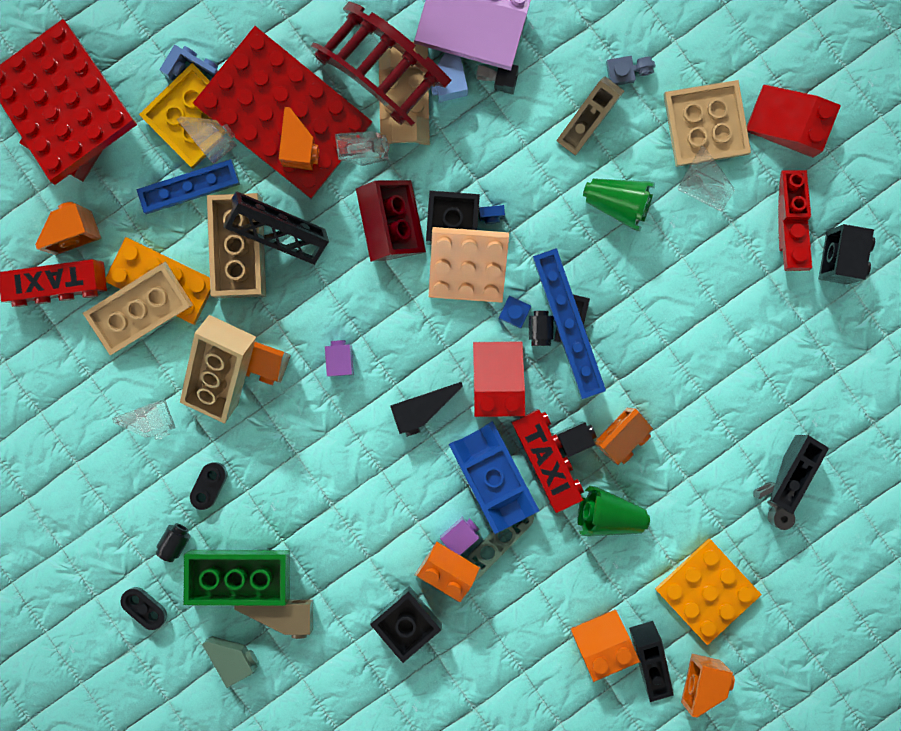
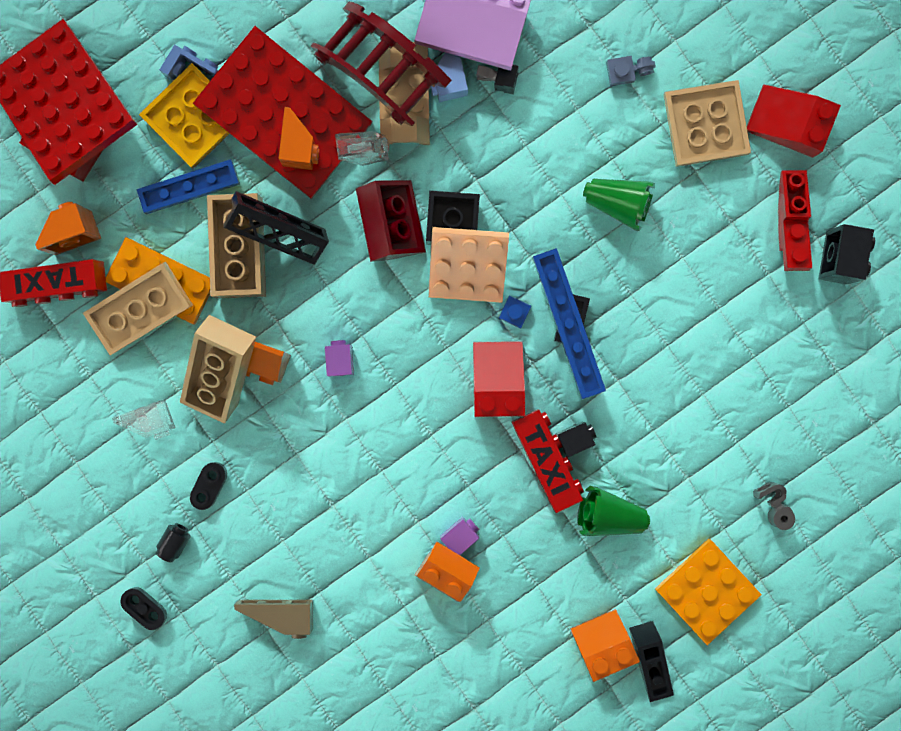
clear slope [177,116,237,164] -> none
green brick [183,550,290,606] -> none
sand green slope [202,636,258,688] -> none
black brick [370,586,442,663] -> none
black slope [390,382,463,437] -> none
blue piece [449,421,540,534] -> none
sand green beam [465,515,534,582] -> none
blue plate [479,205,505,224] -> none
black brick [529,311,554,346] -> none
dark tan slope [556,76,625,156] -> none
orange slope [594,407,653,465] -> none
clear wing [678,146,735,212] -> none
orange slope [681,654,735,718] -> none
black slope [770,435,829,514] -> none

